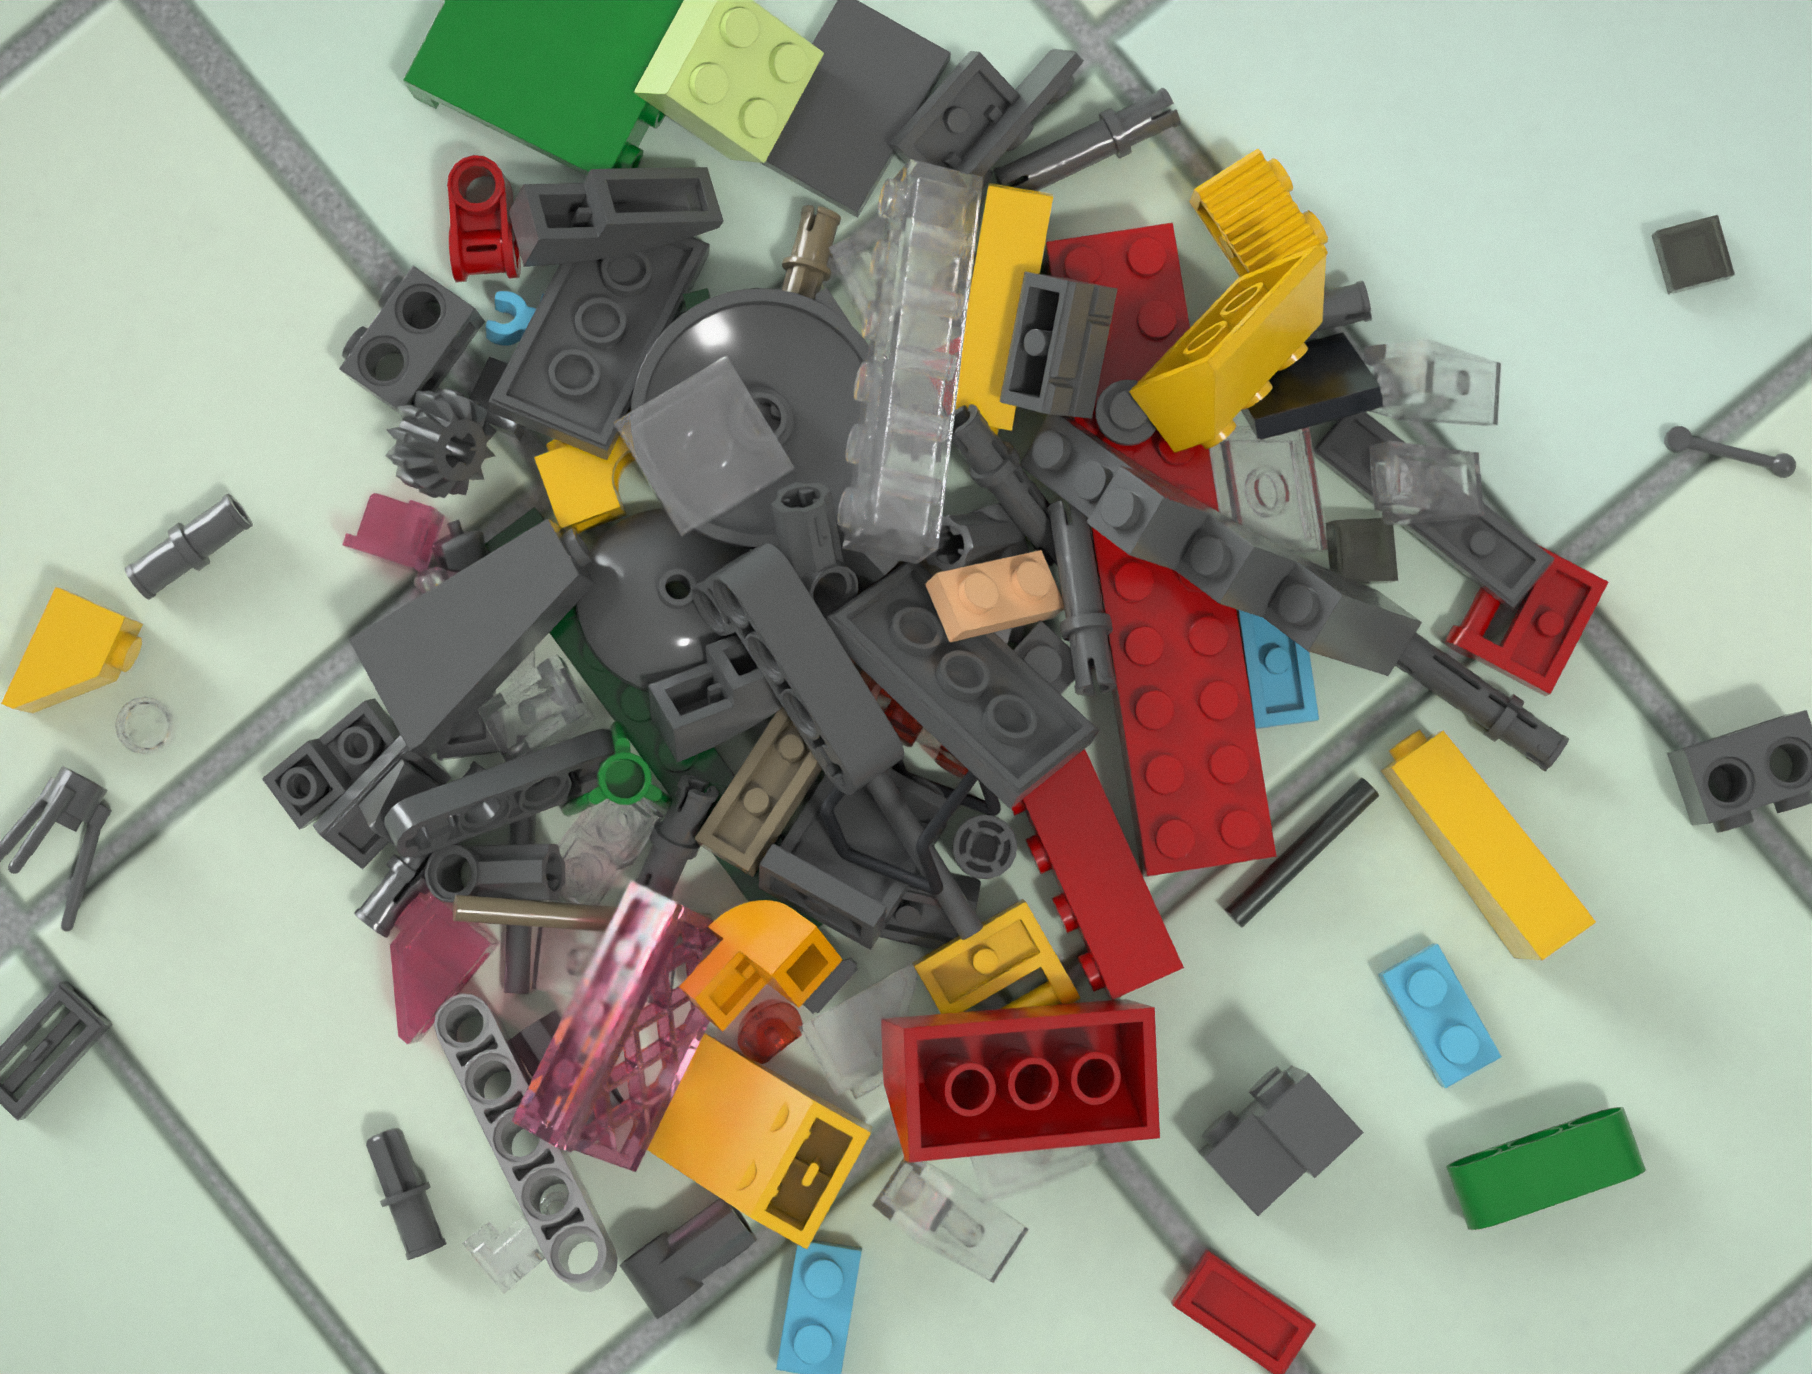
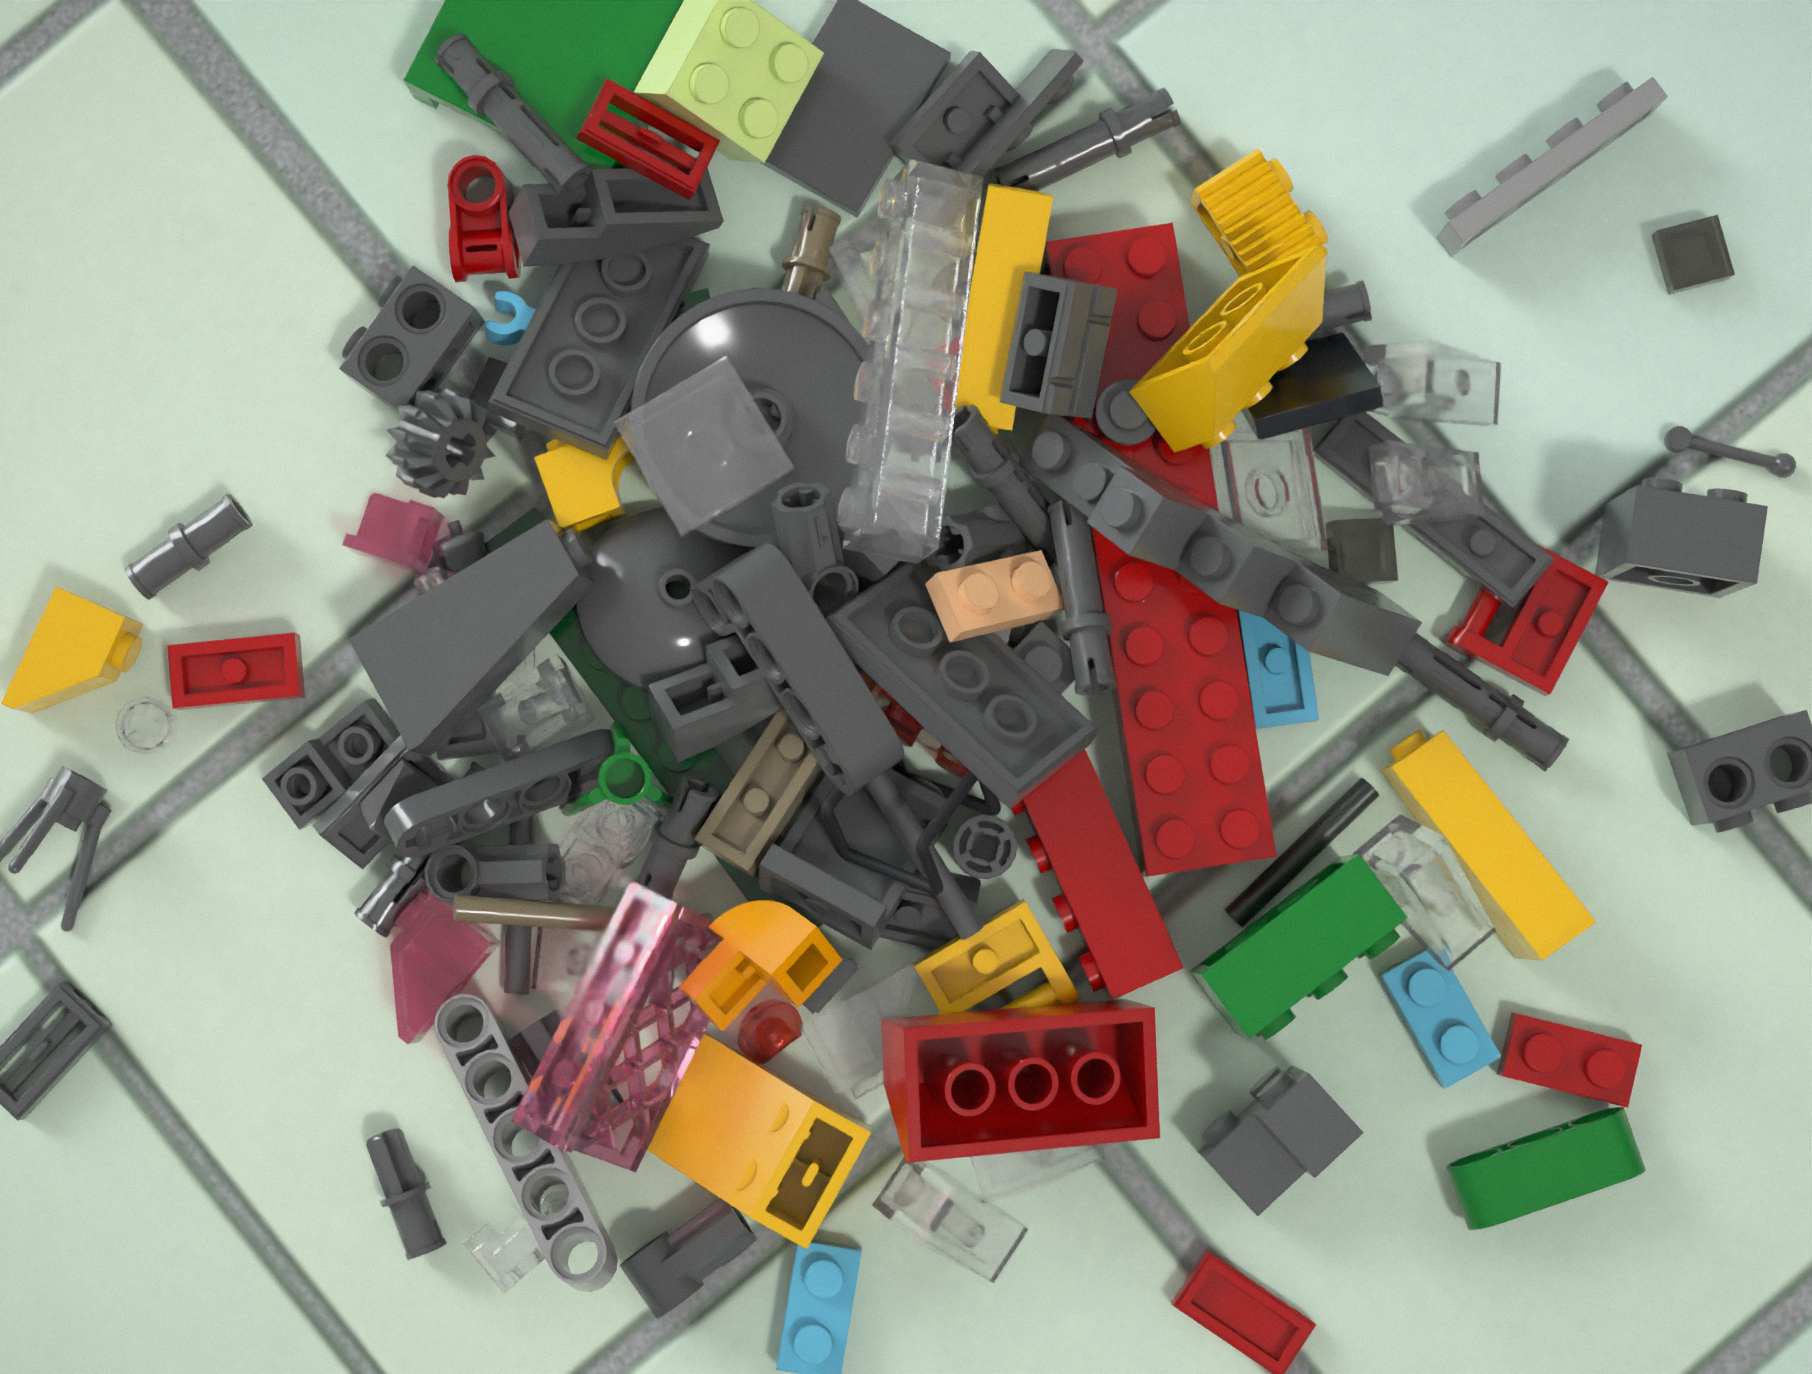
none -> red plate [167,633,305,710]
none -> dark grey pin [434,33,592,197]
none -> red tile [576,78,720,201]
none -> green brick [1188,854,1408,1040]
none -> clear slope [1352,814,1496,971]
none -> light grey plate [1437,77,1668,257]
none -> red plate [1497,1012,1642,1108]
none -> dark grey brick [1595,478,1768,598]

